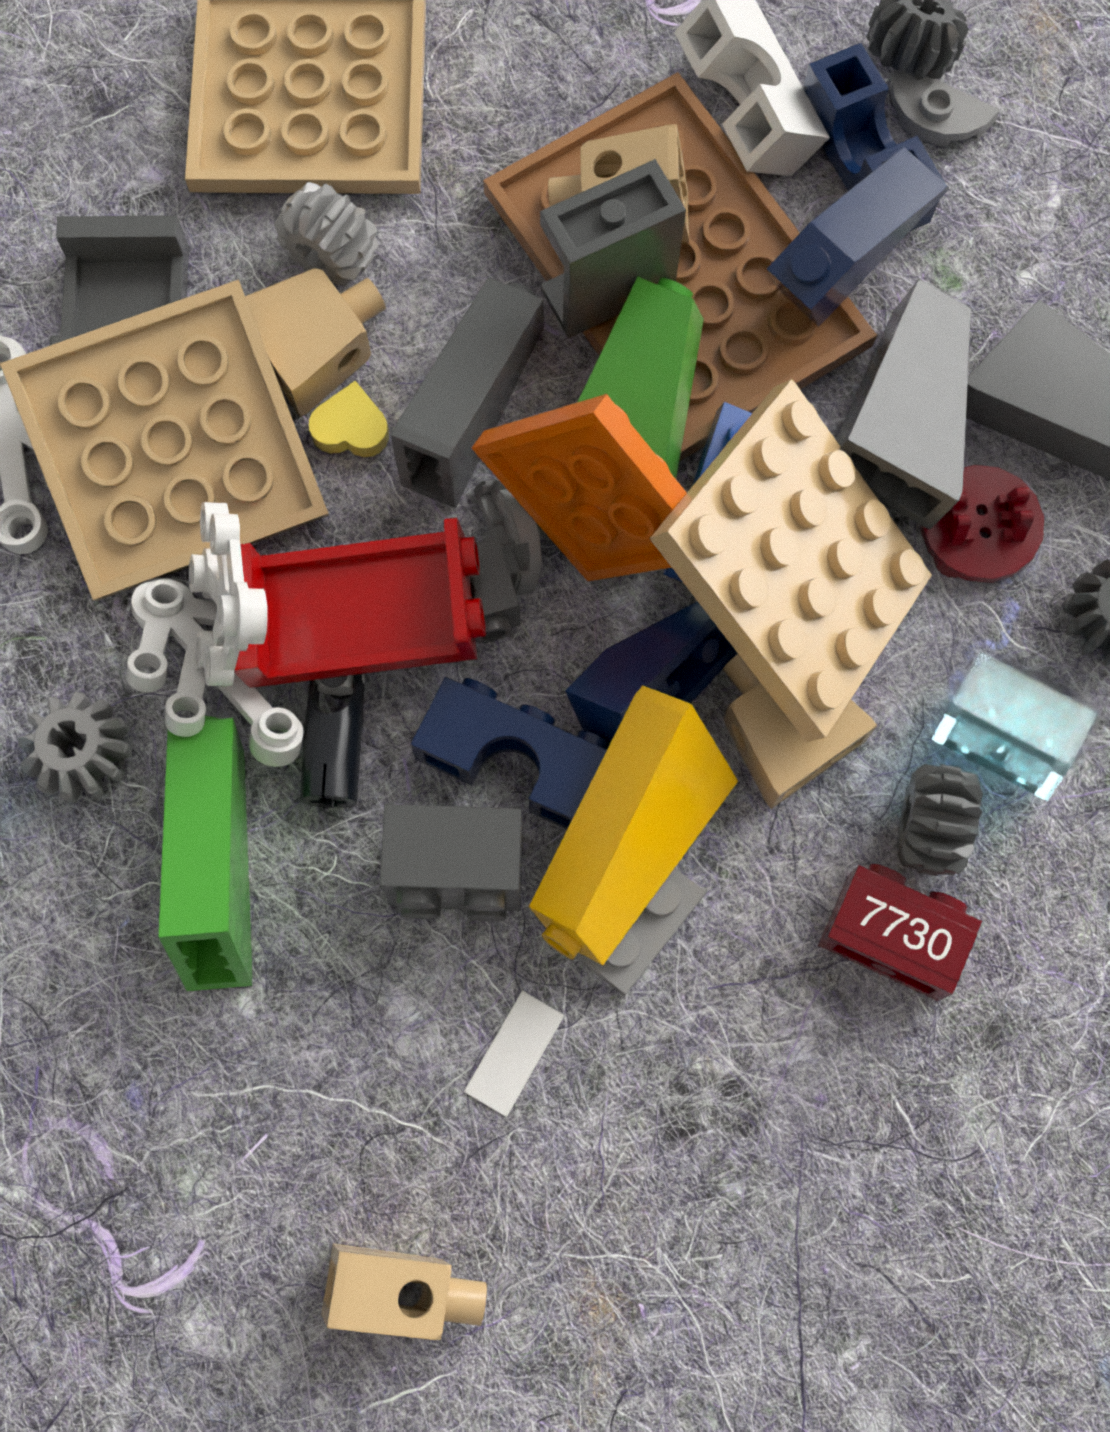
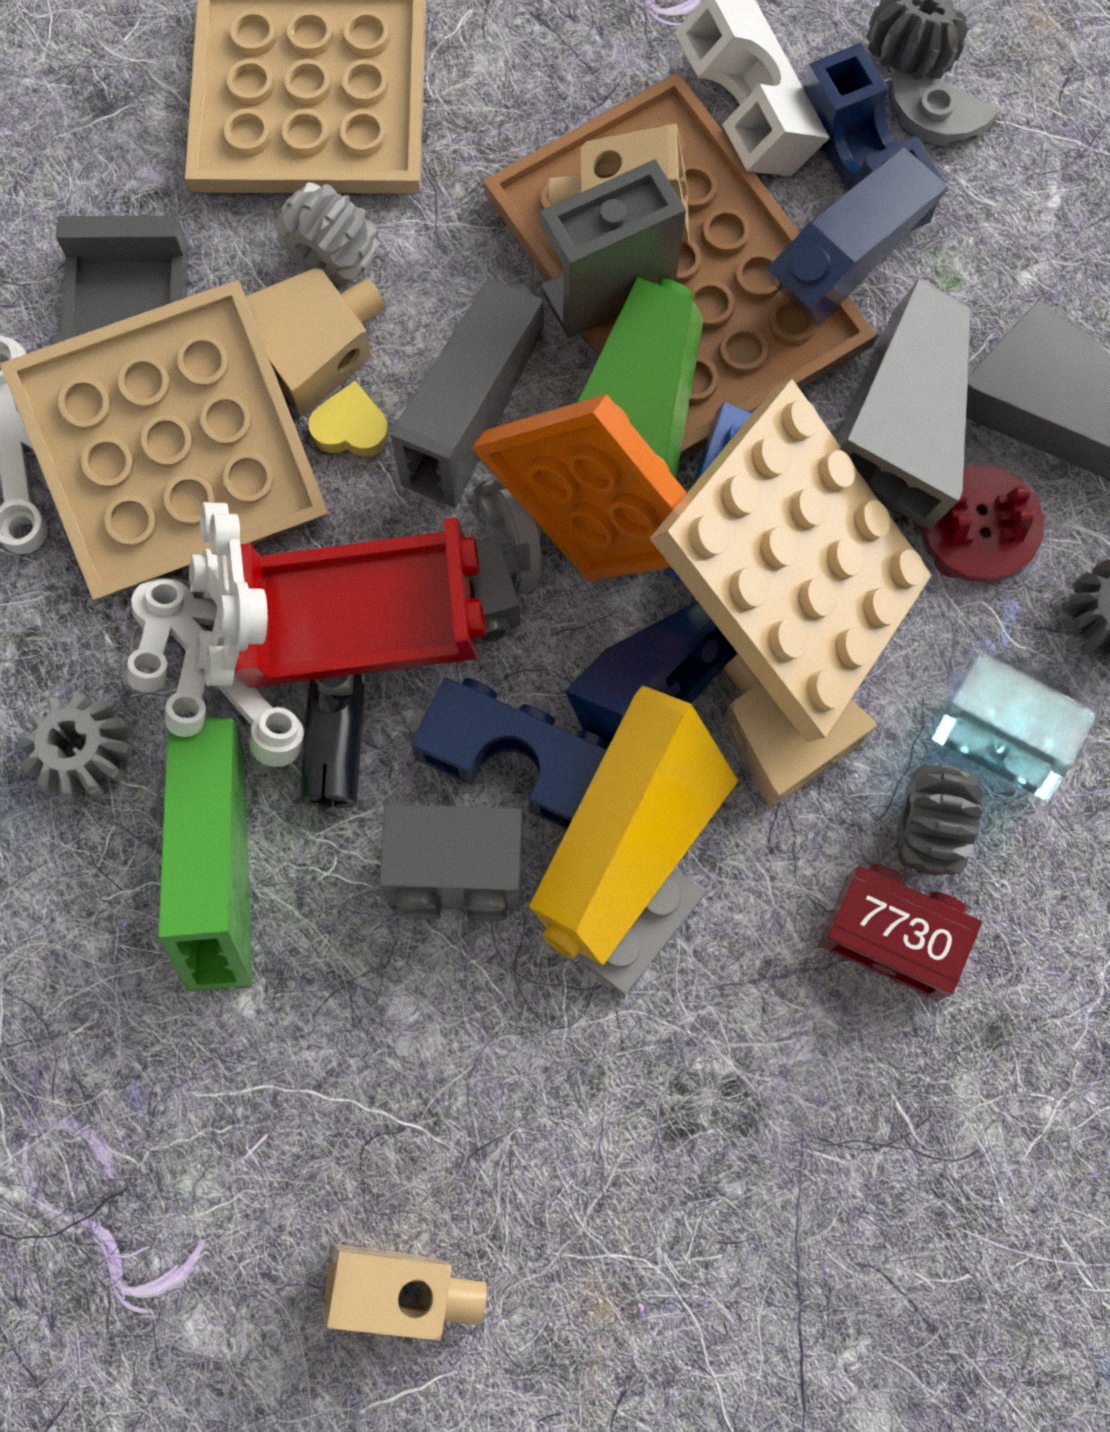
white sticker [464,991,565,1117] -> none

